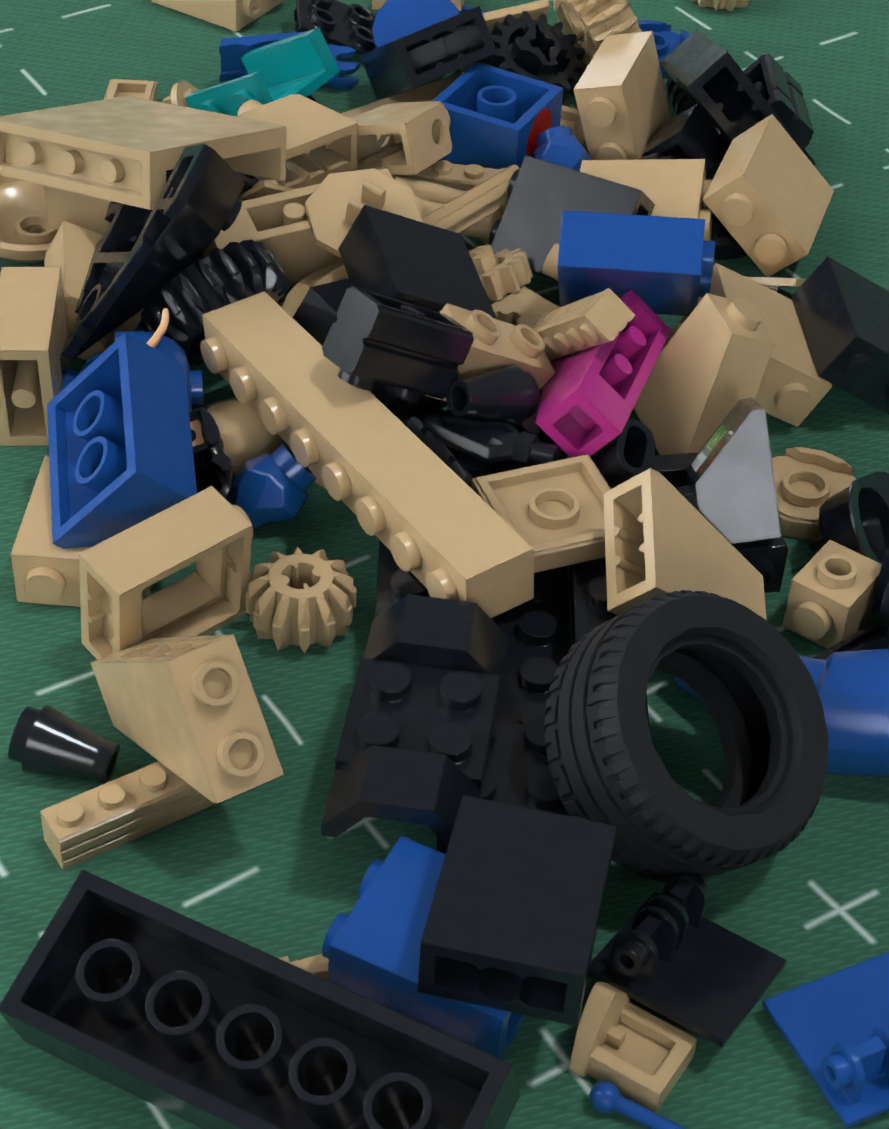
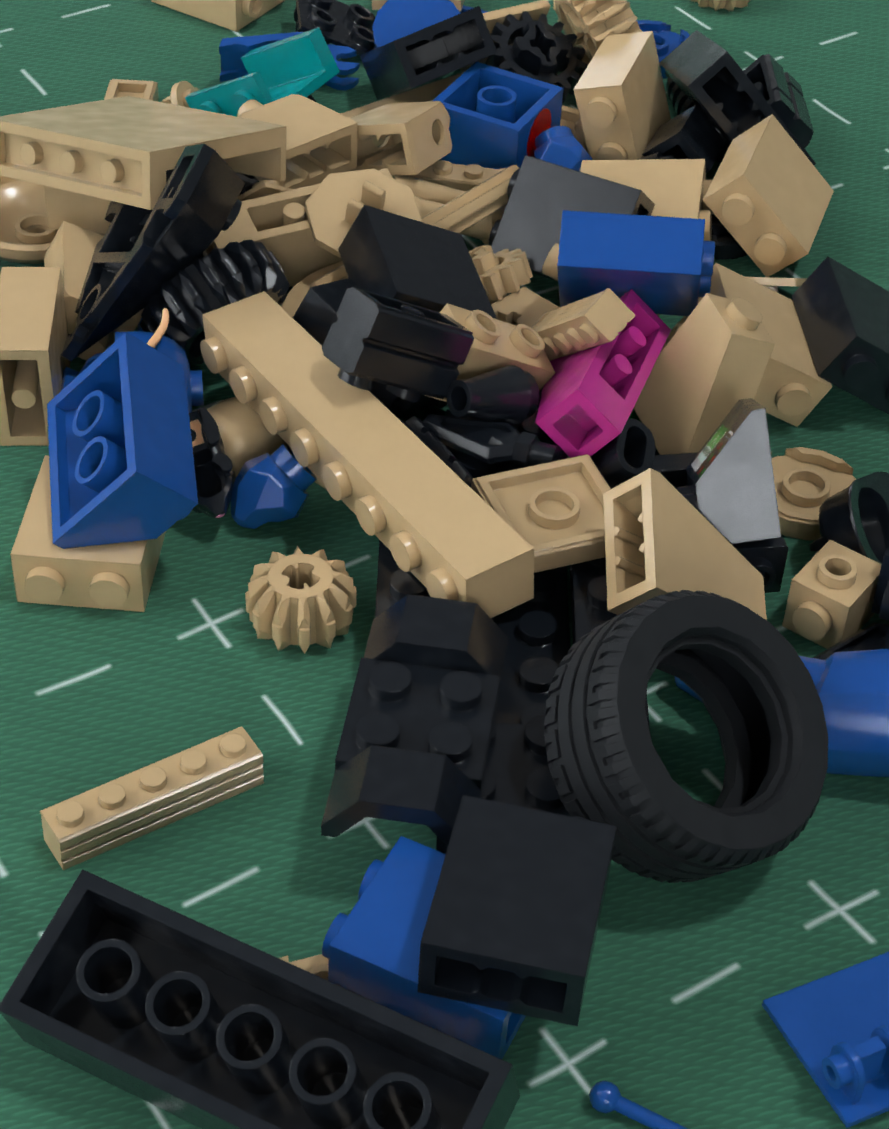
black cone [8,705,120,784] -> none
tan window [79,486,253,660] -> none
tan slope [91,634,284,804] -> none
tan tile [569,982,697,1113] -> none
black hinge [588,873,787,1048] -> none

